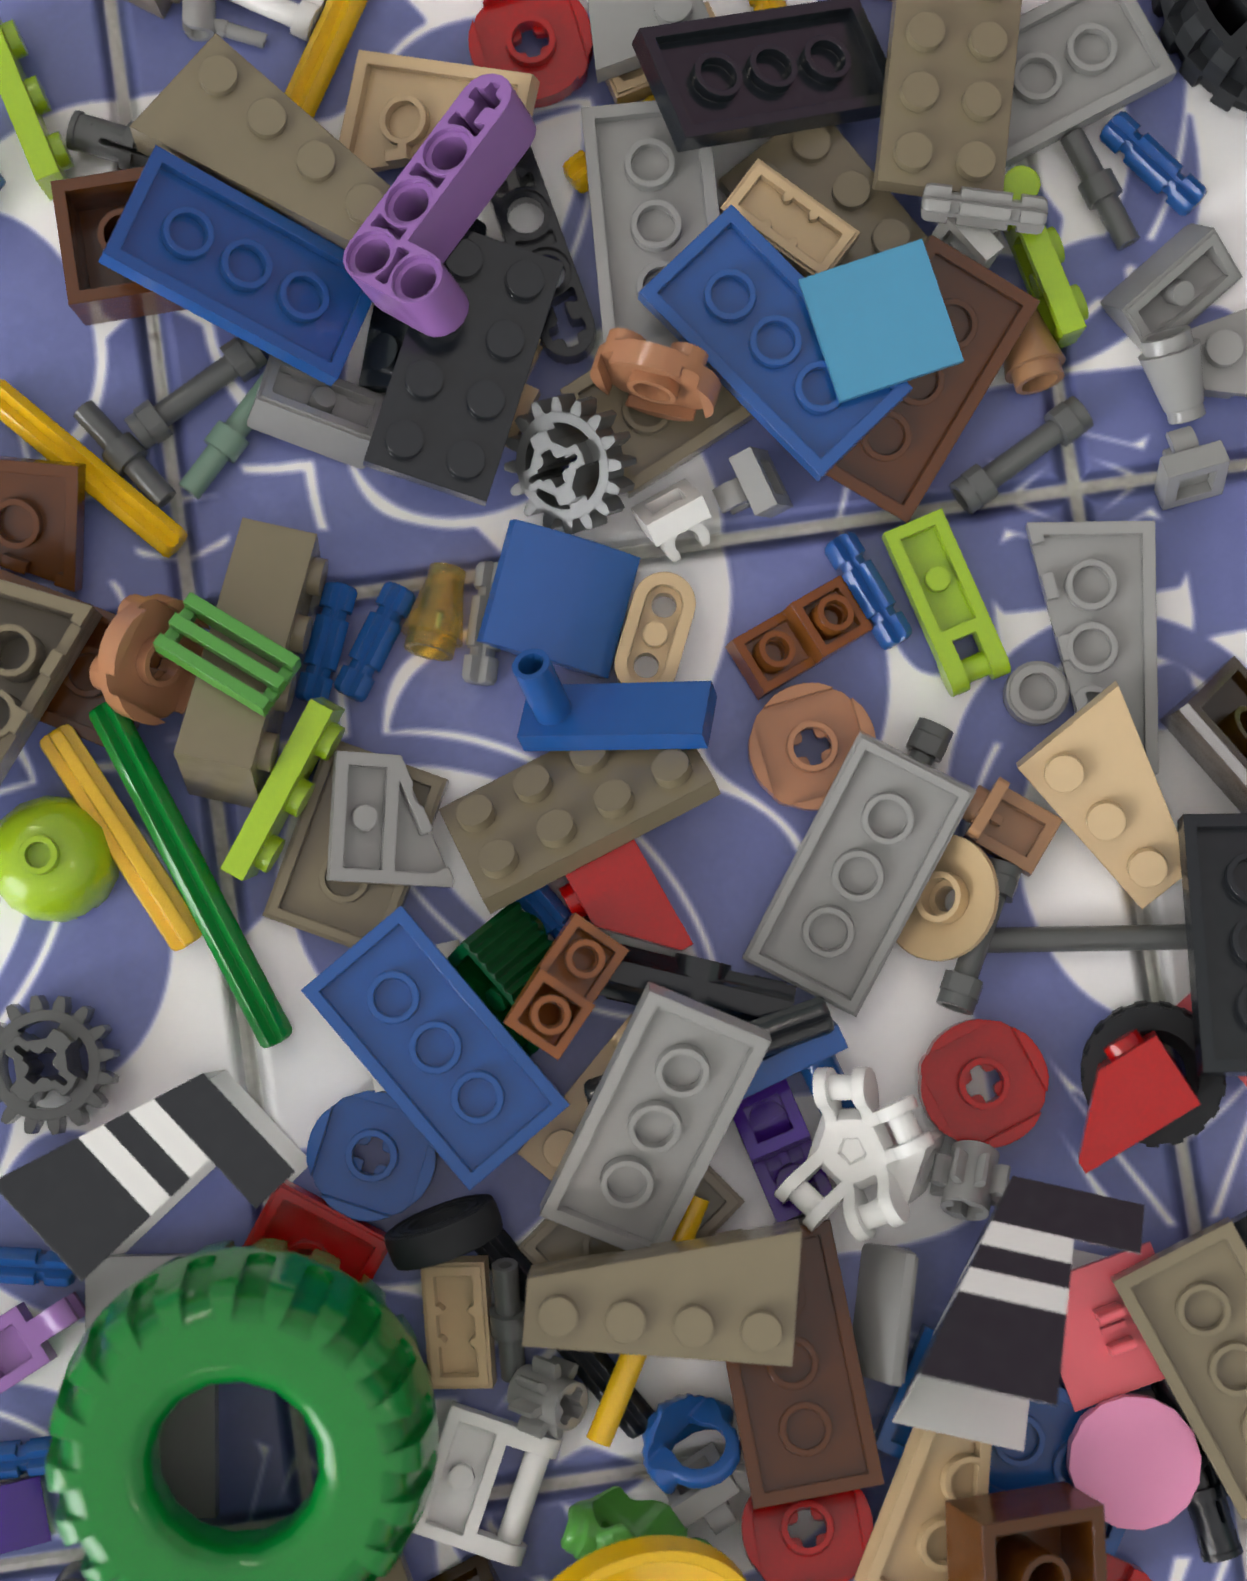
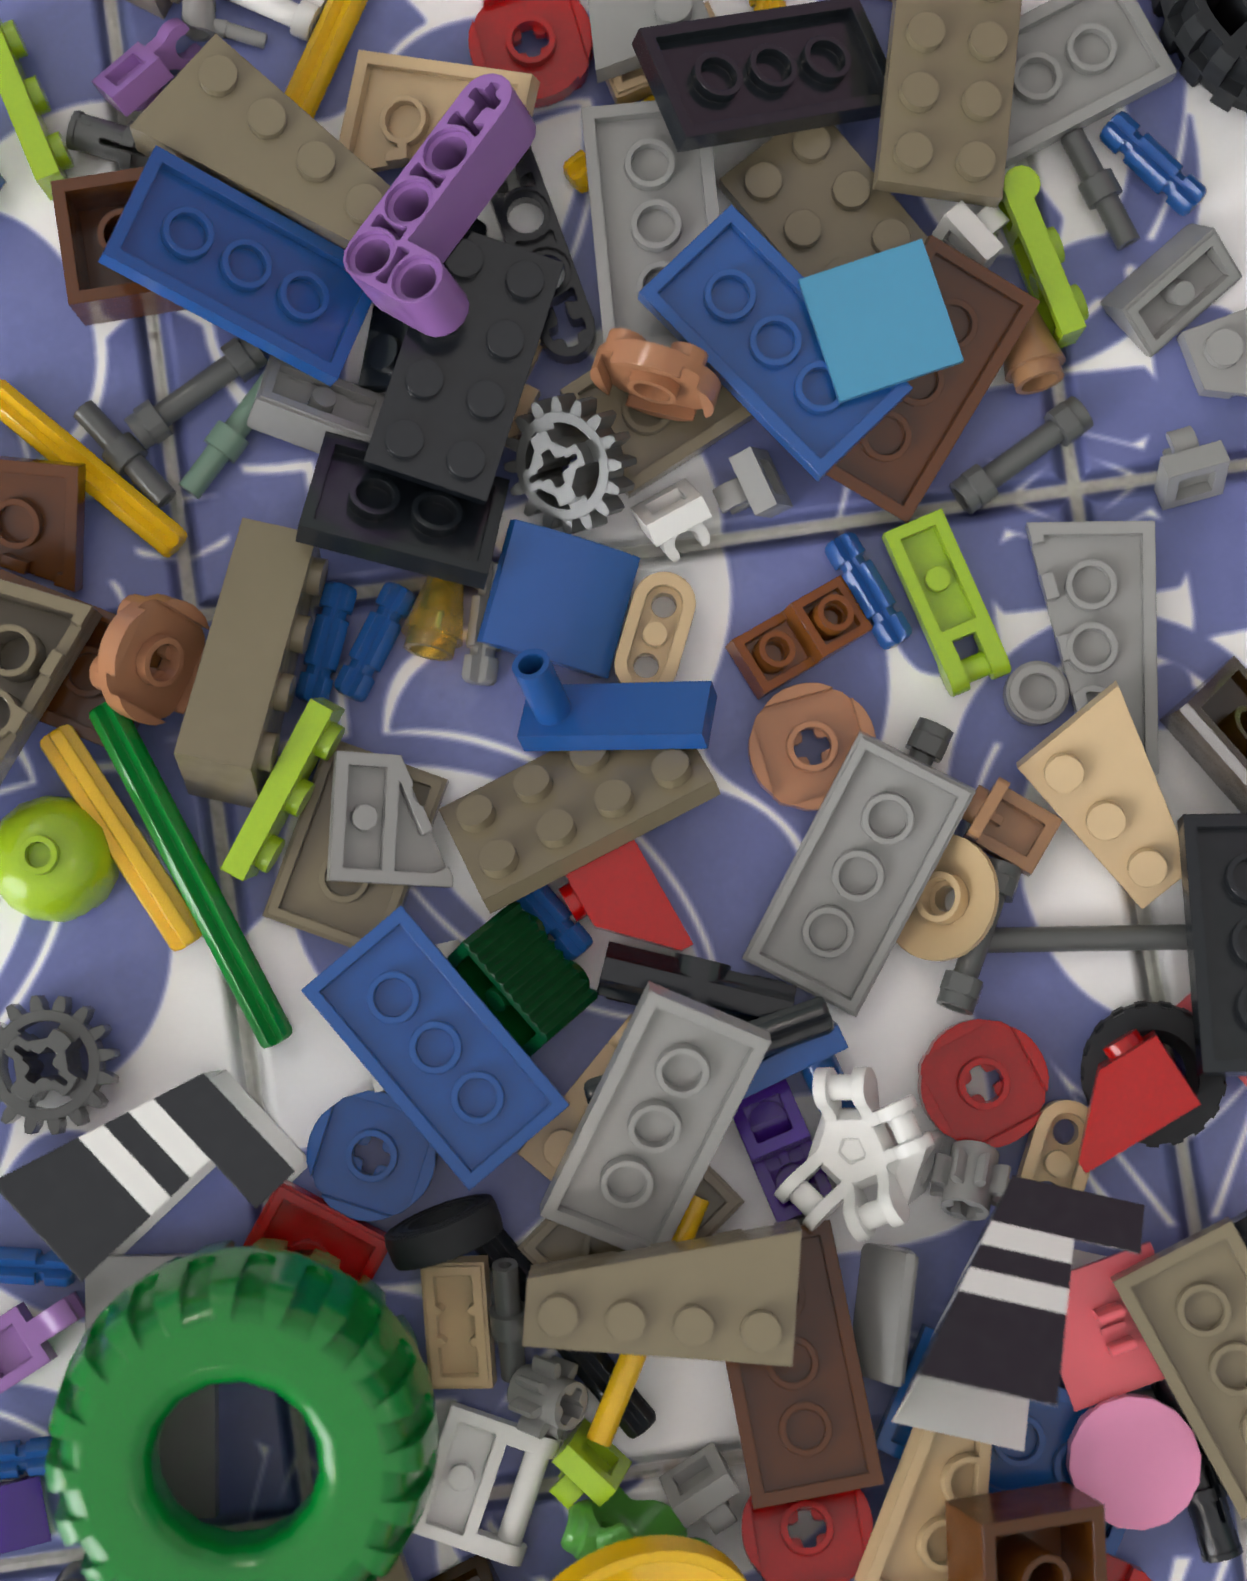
bright green tile [153,592,302,717] -> none
dark orange slope [503,913,629,1060] -> none
blue piece [641,1393,742,1494] -> none
tan plate [719,158,860,277] -> none
light grey axle [920,182,1048,235] -> none
light grey cone [1138,325,1206,425] -> none
none -> medium lavender plate [91,17,202,117]
none -> black plate [295,431,510,590]
none -> lime tile [549,1418,632,1509]
none -> tan plate [1016,1099,1090,1191]

